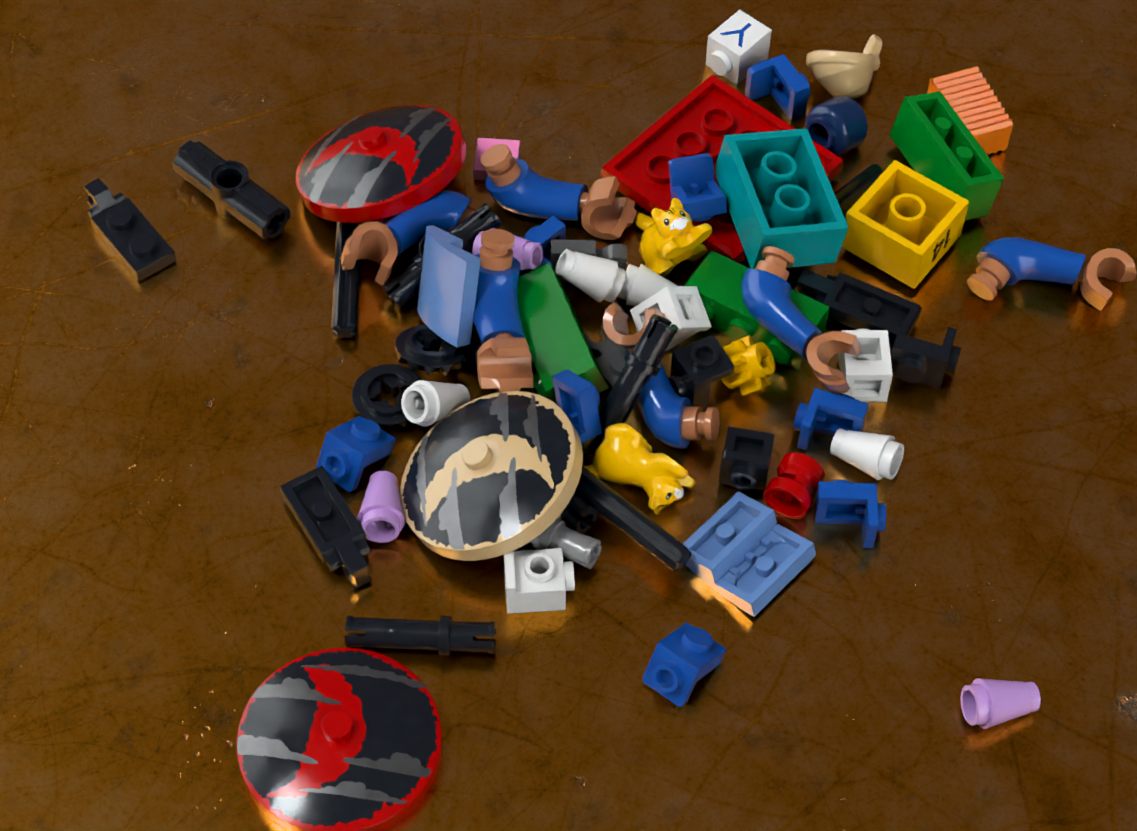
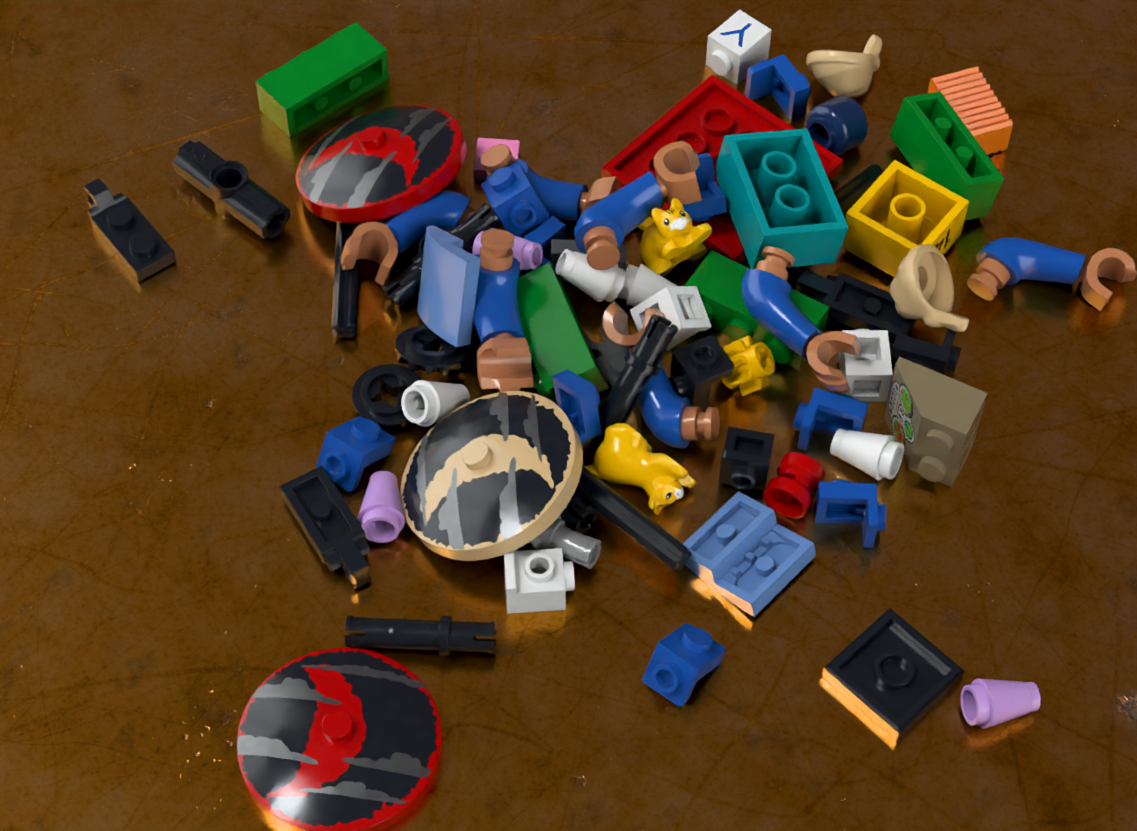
none -> green brick [256,22,389,138]
none -> blue bracket [481,161,550,237]
none -> piece [574,141,702,270]
none -> black tile [822,608,965,741]
none -> dark tan slope [884,356,988,487]
none -> tan hat [889,244,969,332]

